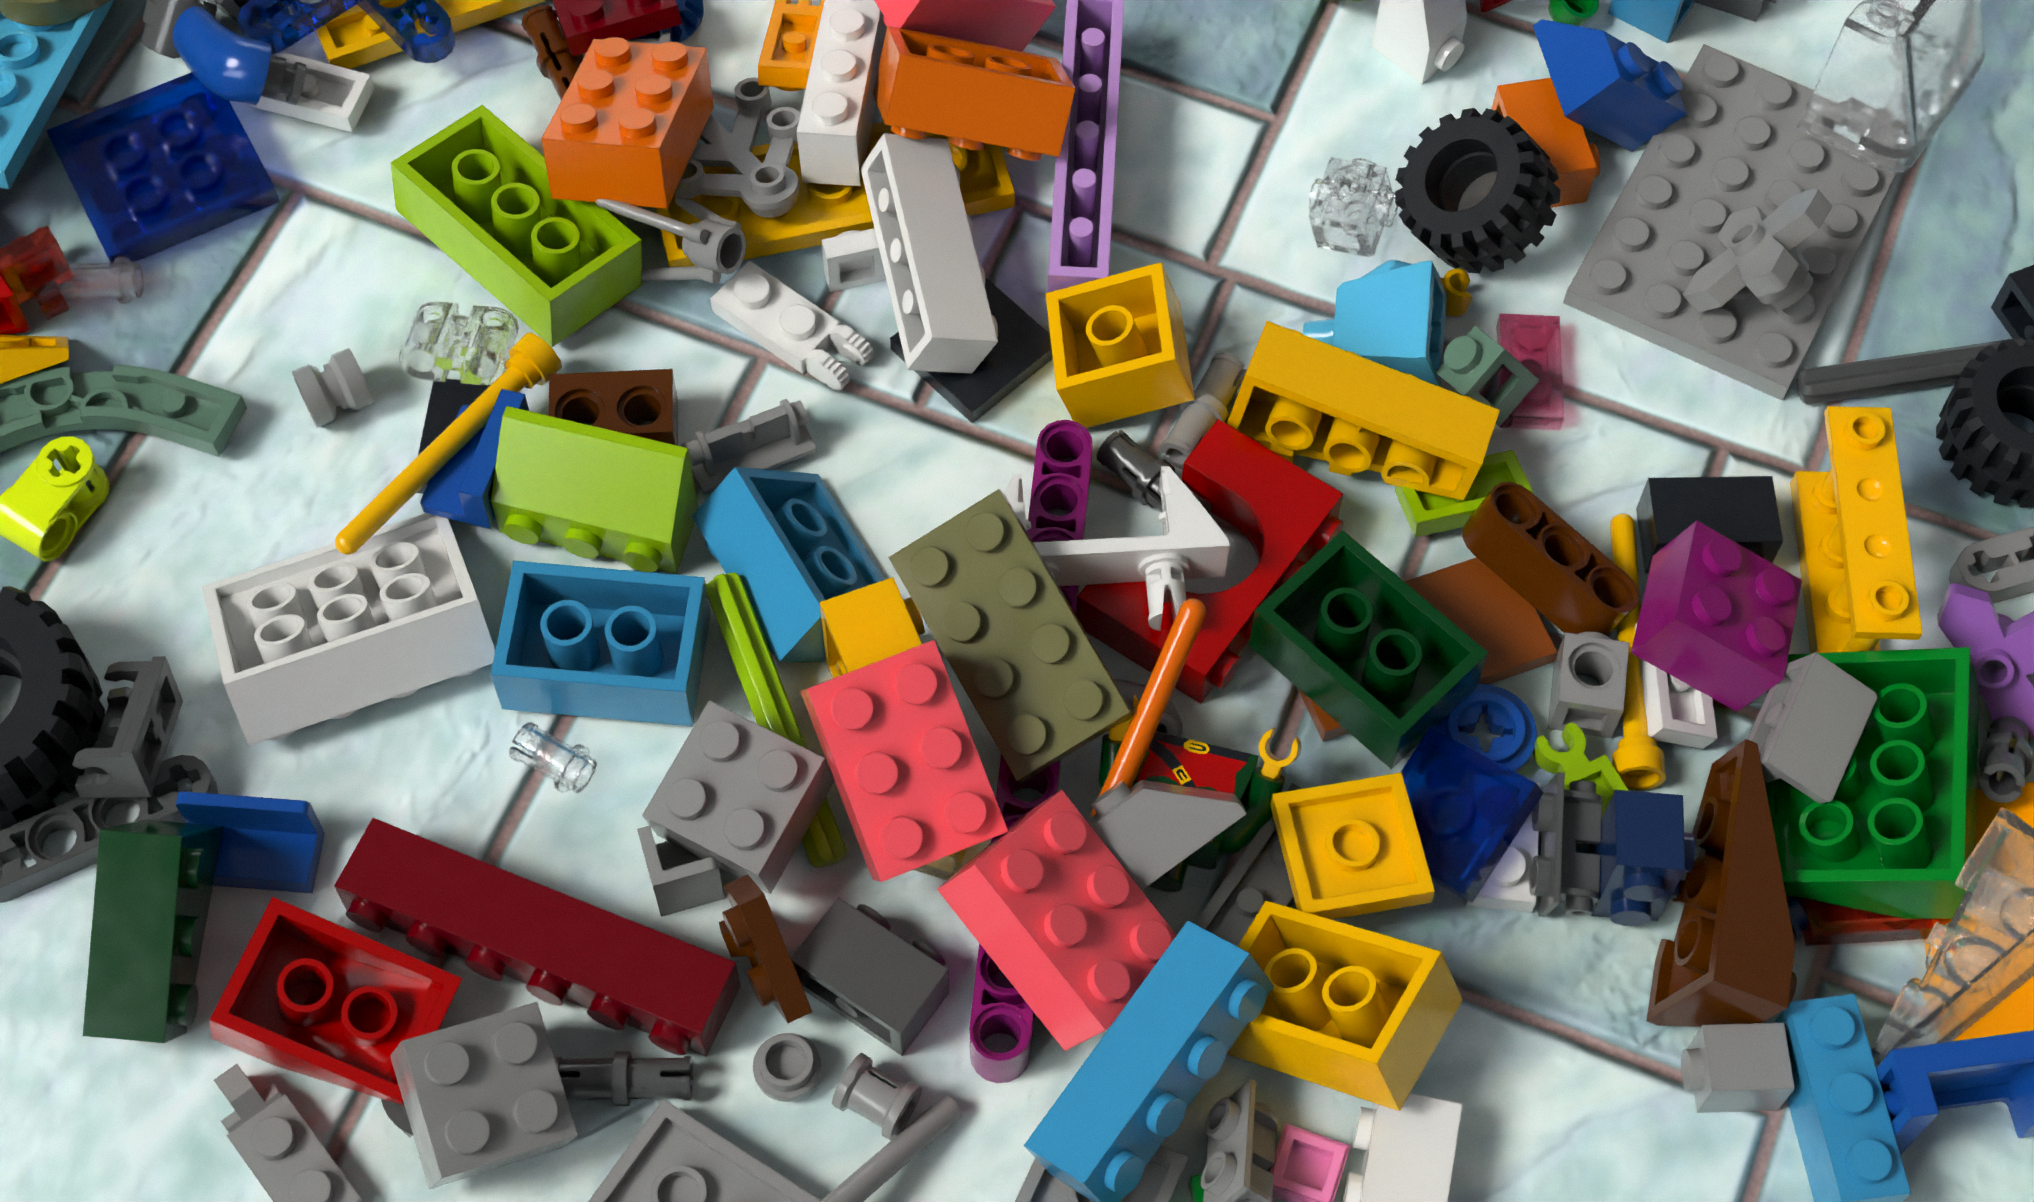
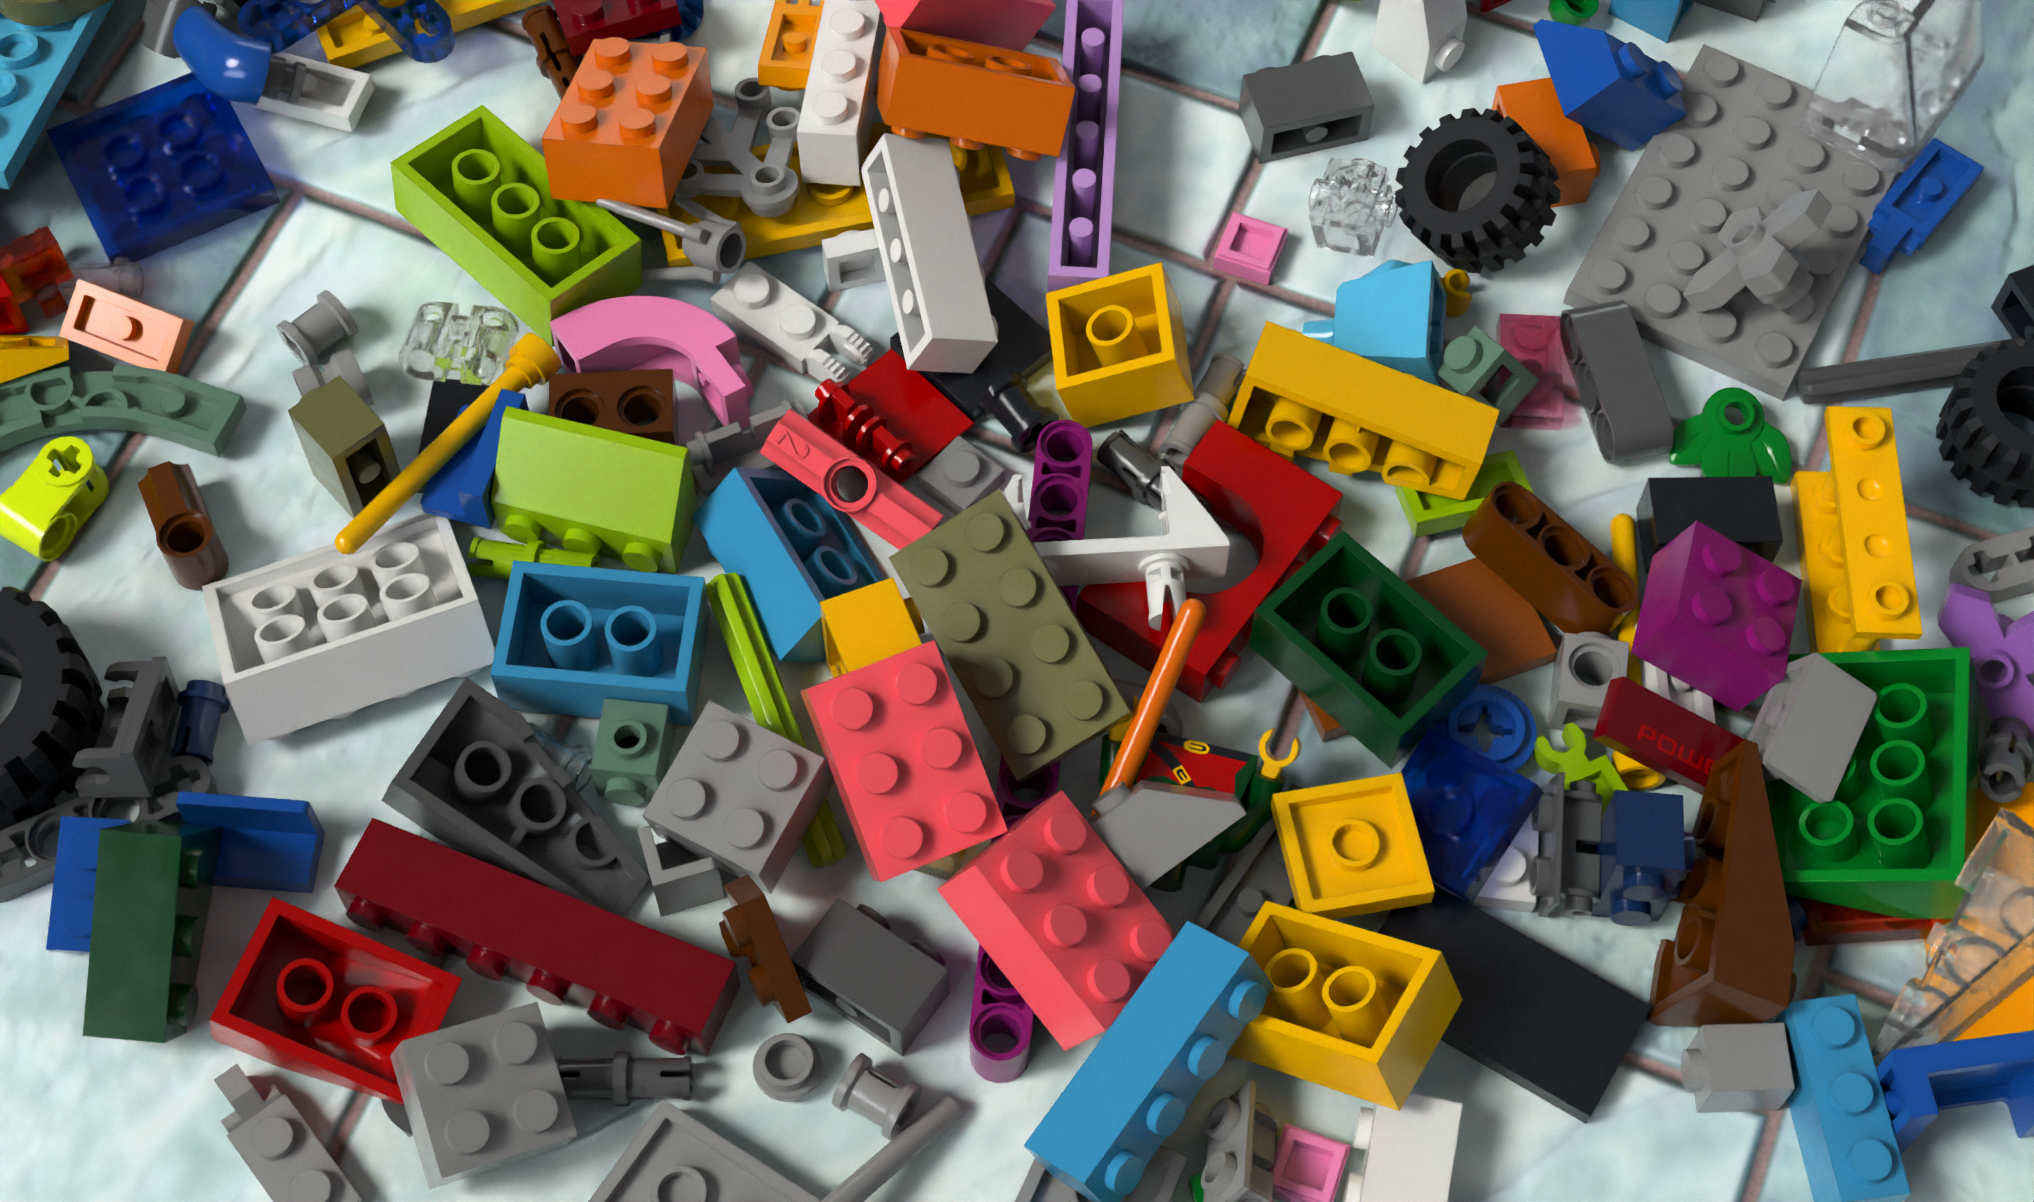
none -> blue plate [46,816,132,954]
none -> plate [59,279,195,374]
none -> reddish brown piece [138,461,229,590]
none -> dark blue pin [170,680,230,766]
none -> light grey bush [276,289,359,366]
none -> olive brick [288,375,401,519]
none -> dark grey wedge [381,677,650,917]
none -> lime pin [468,537,601,580]
none -> bright pink arch [550,296,754,430]
none -> sand green brick [590,698,675,806]
none -> coral piece [759,408,945,550]
none -> red hinge [807,348,974,485]
none -> light grey plate [918,435,1005,515]
none -> black bush [979,372,1059,453]
none -> bright pink tile [1213,212,1289,286]
none -> dark grey brick [1238,51,1374,164]
none -> black tile [1378,884,1652,1124]
none -> dark grey beam [1559,300,1673,464]
none -> dark red tile [1592,676,1745,795]
none -> green plate [1669,387,1792,486]
none -> blue hinge [1859,137,1985,275]

